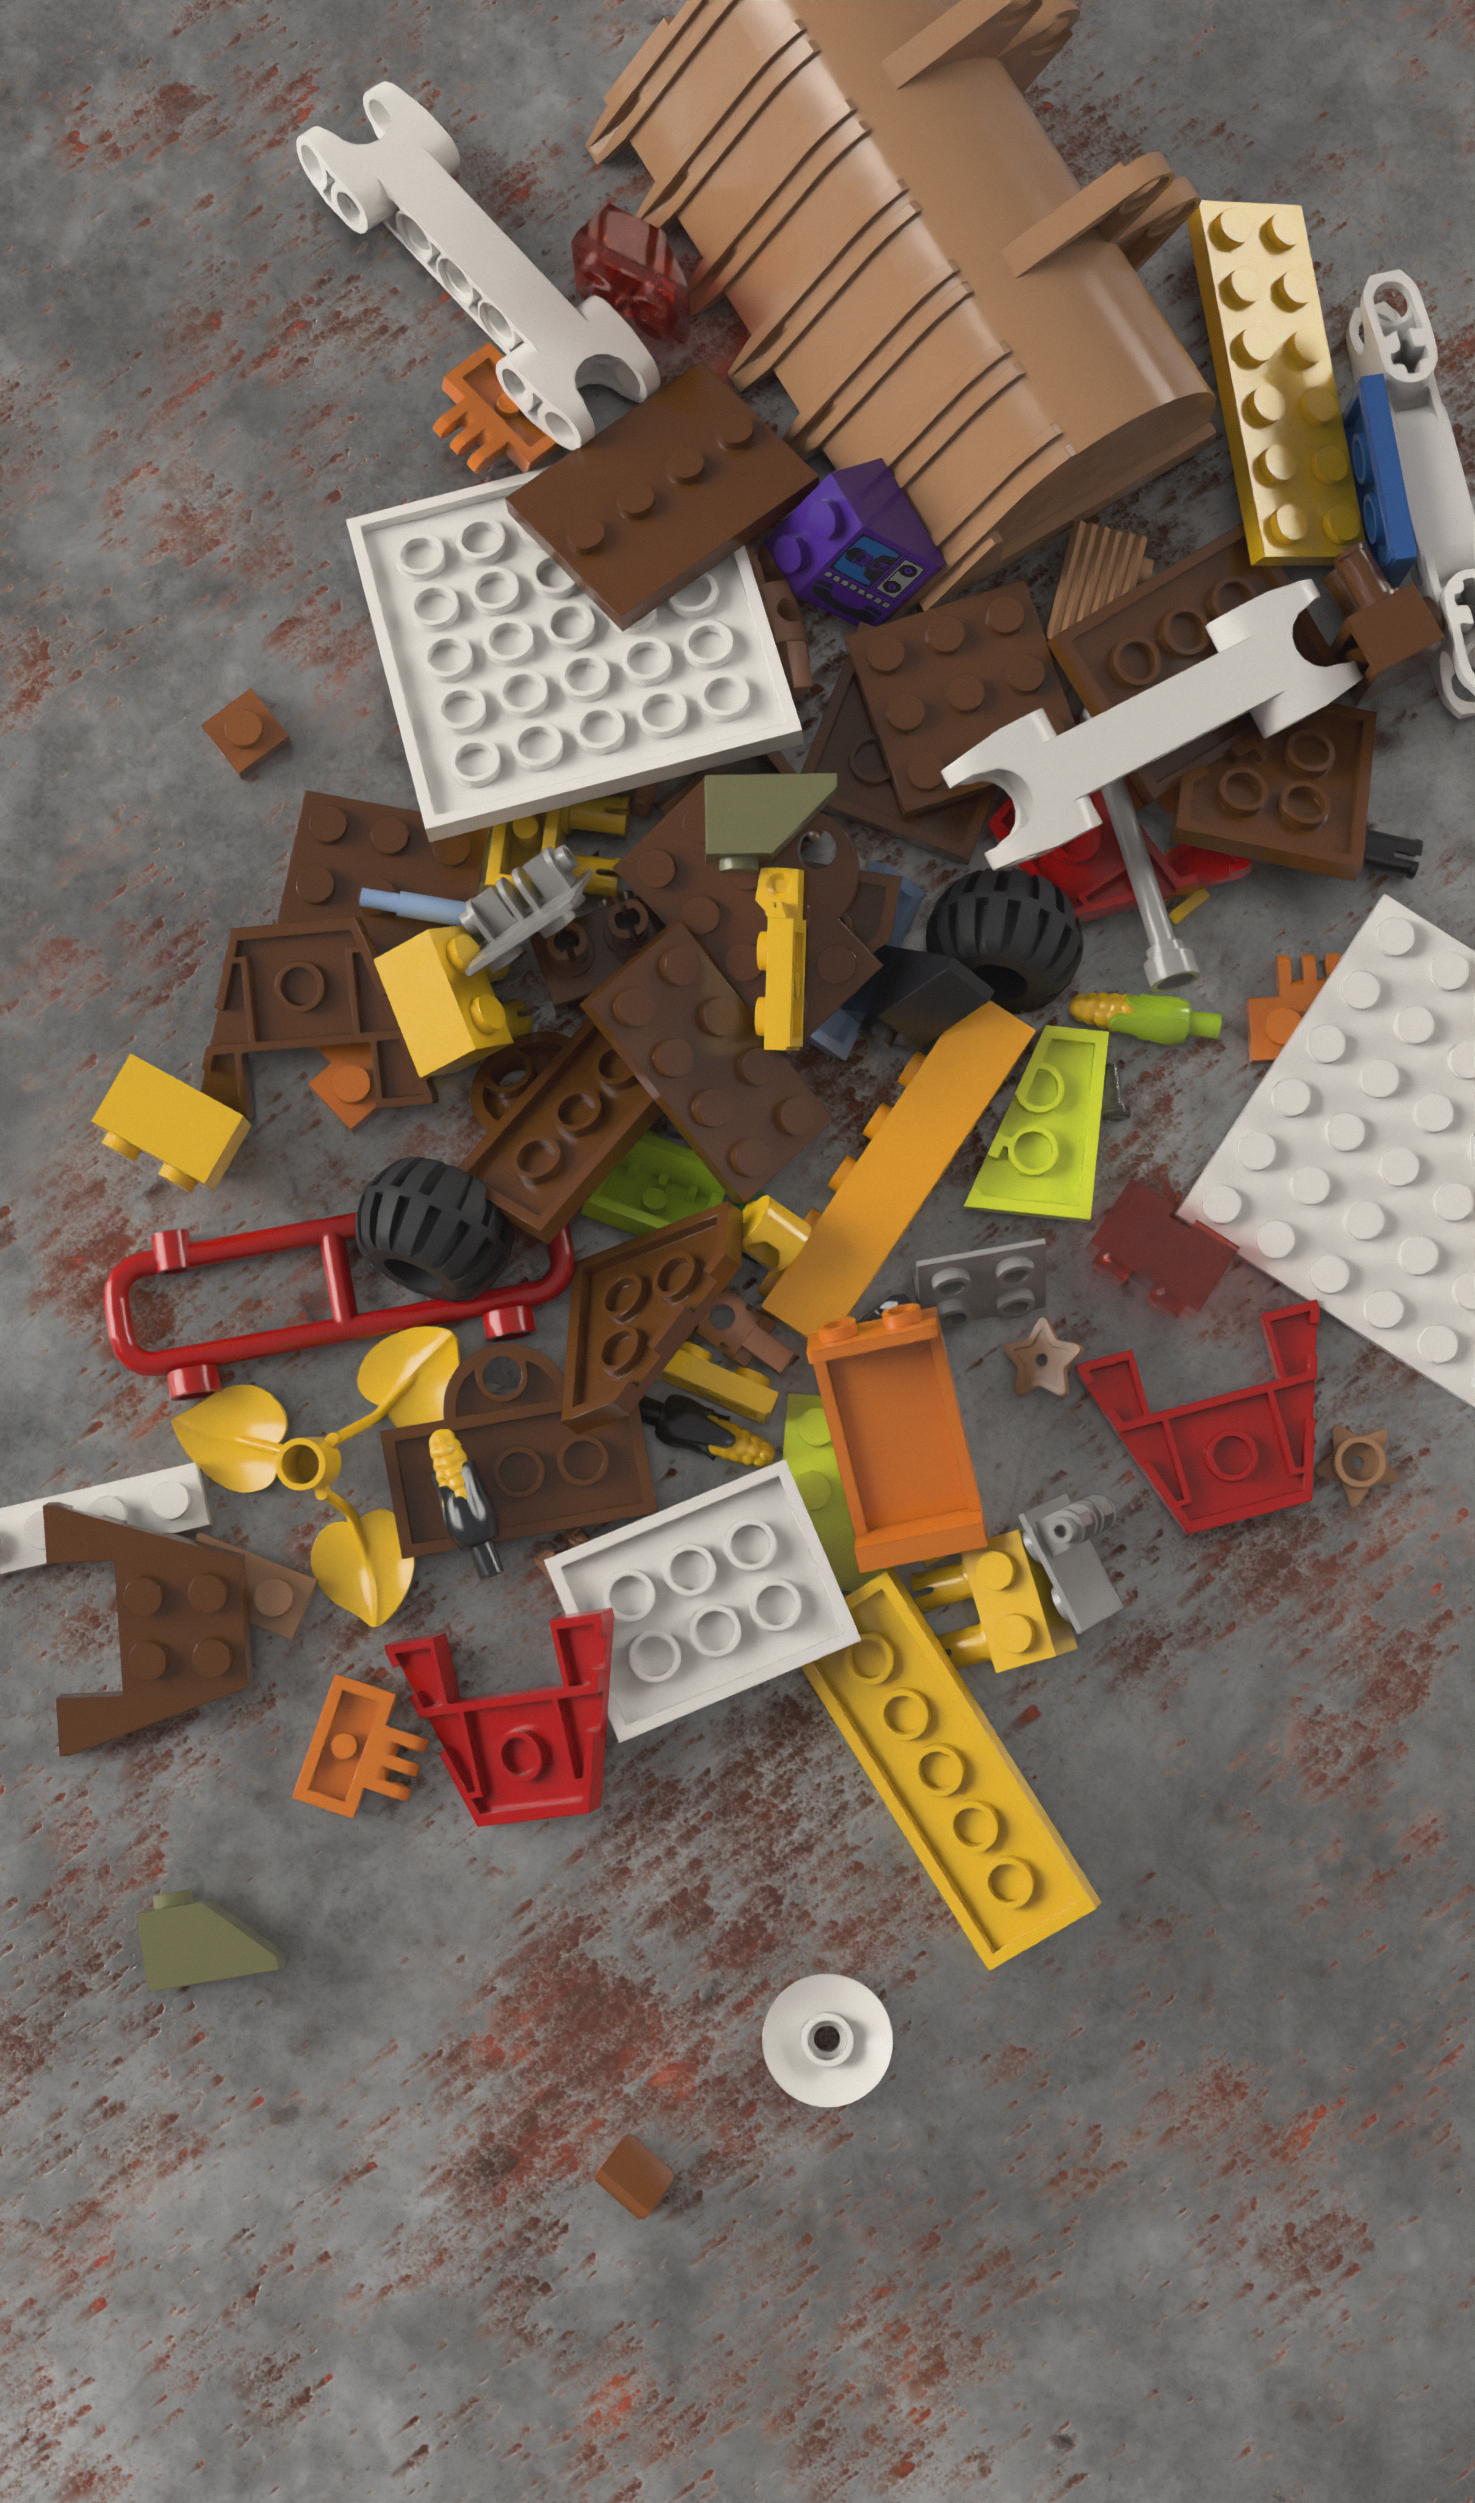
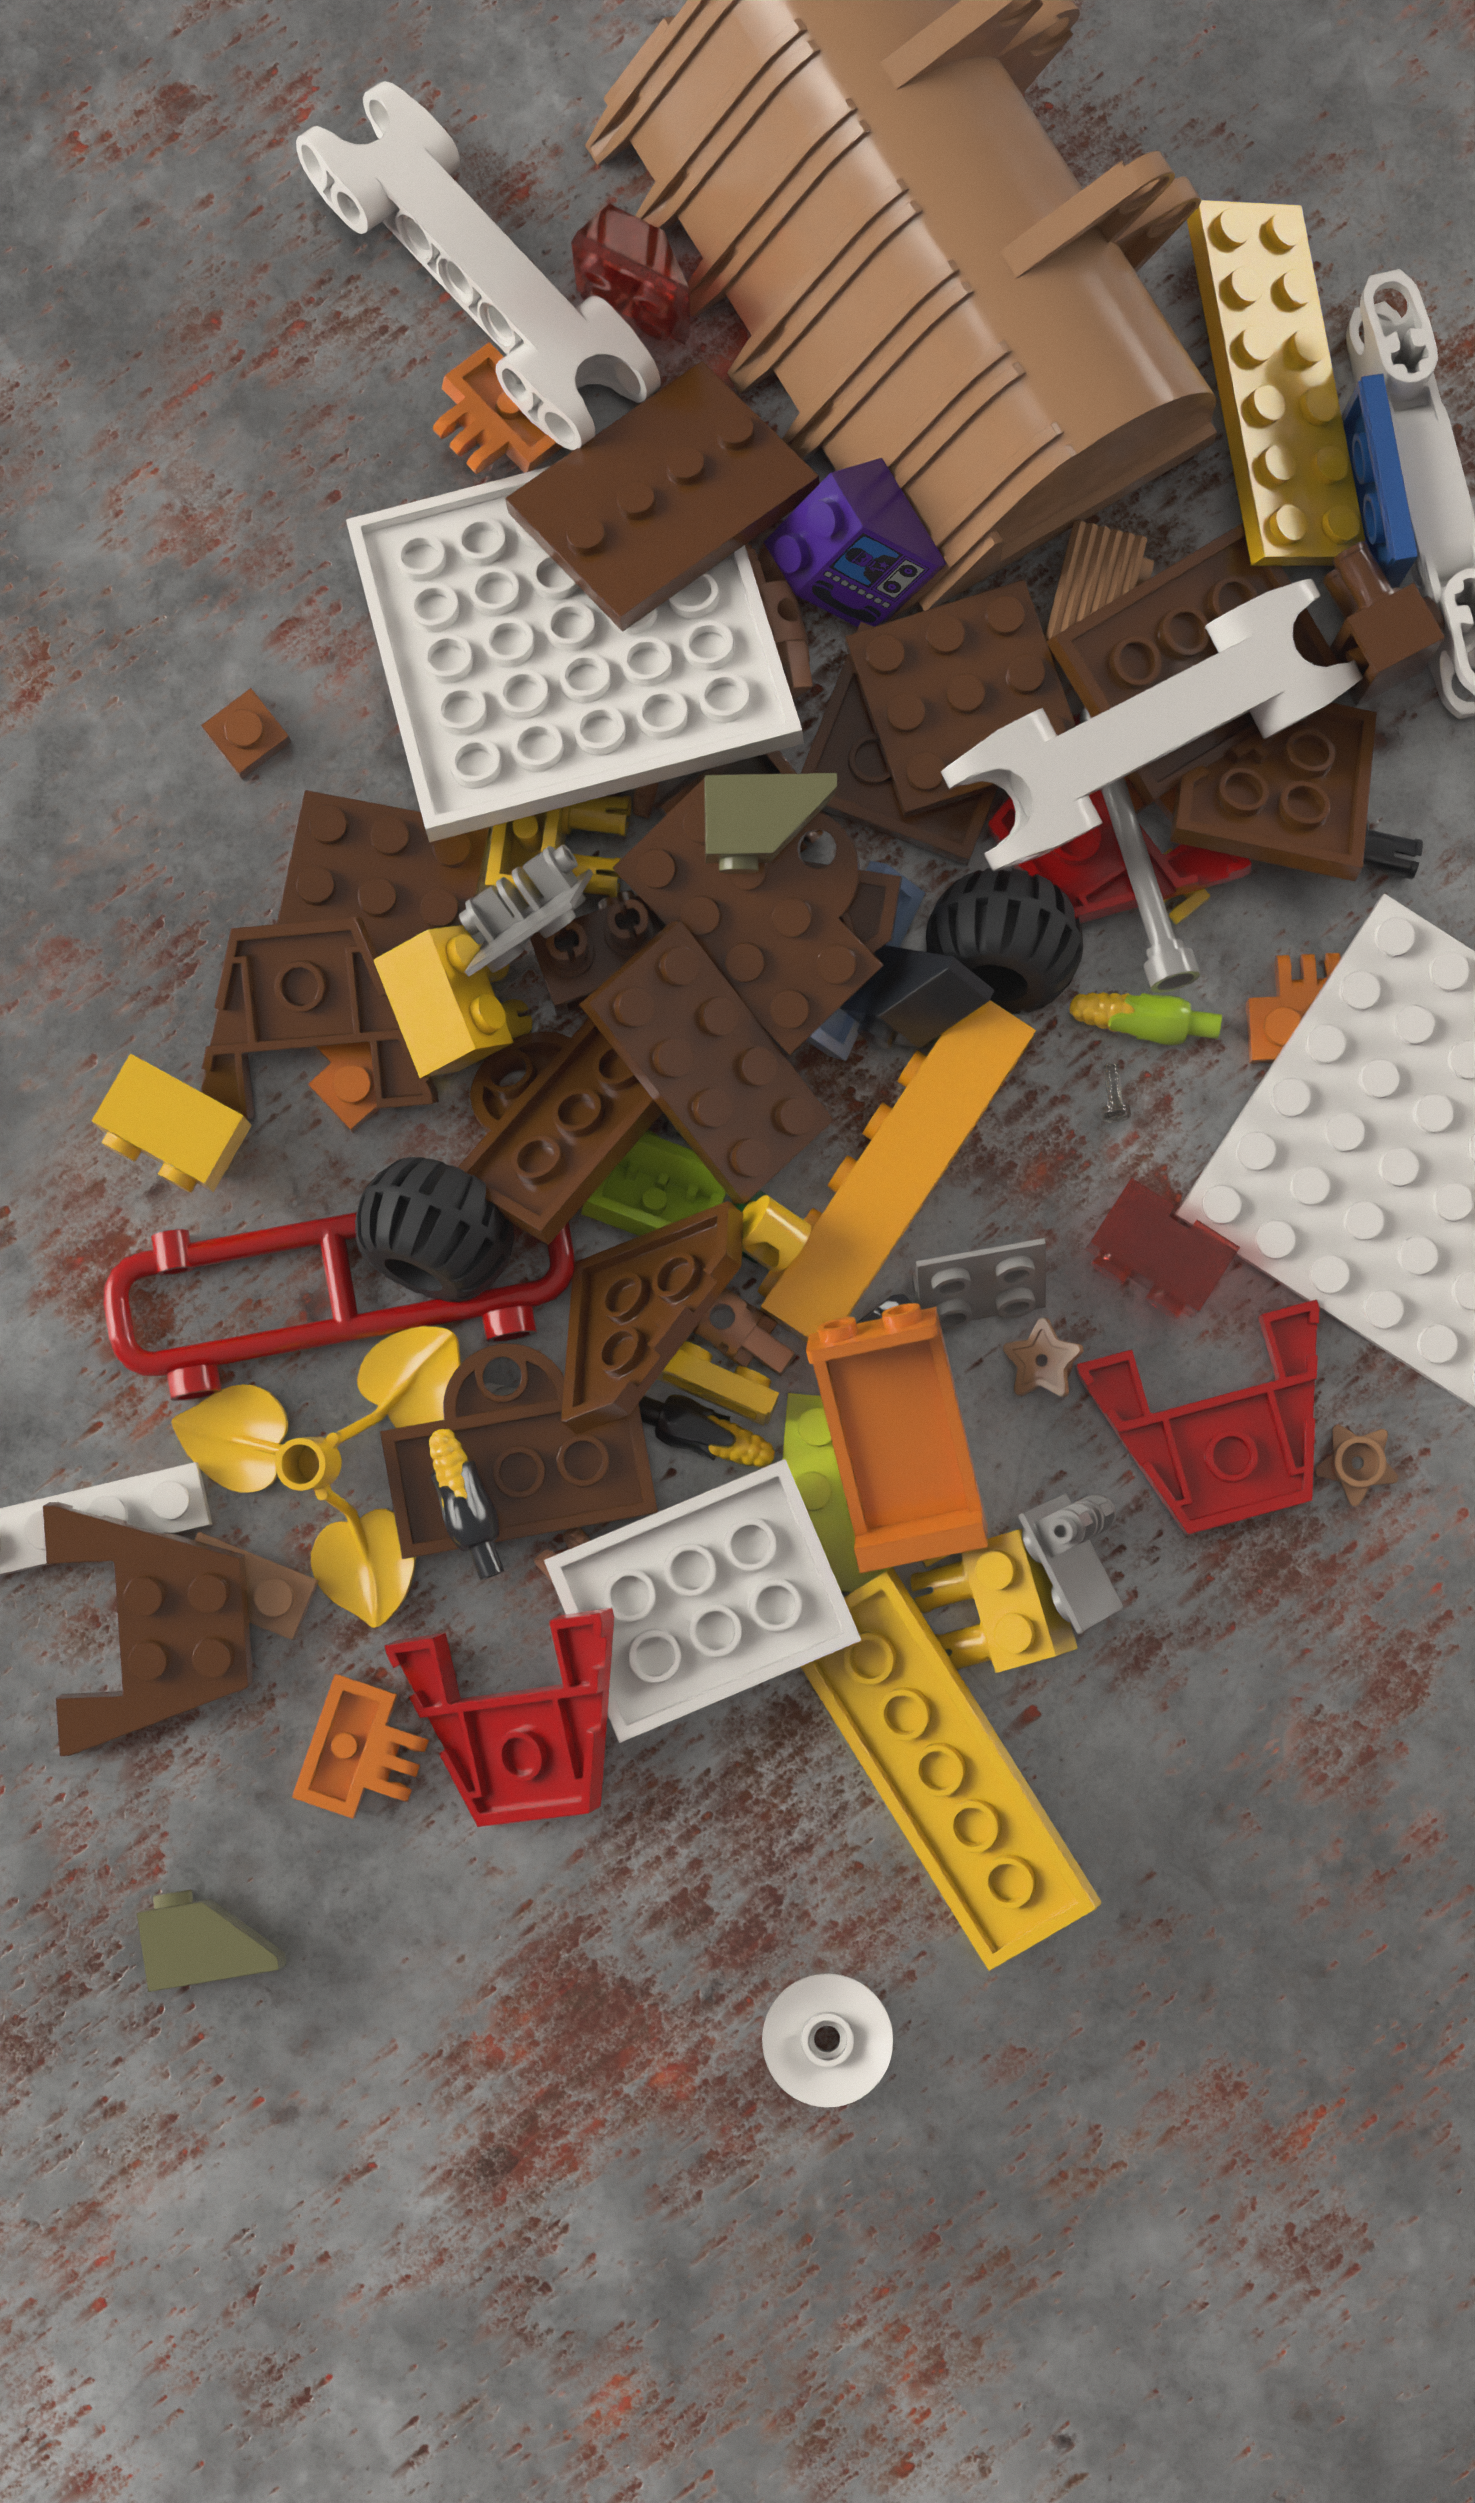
light blue piece [359,887,528,945] -> none
dark orange slope [594,2134,674,2220] -> none
yellow hinge [755,868,806,1050] -> none
neon yellow wing [962,1025,1109,1223] -> none

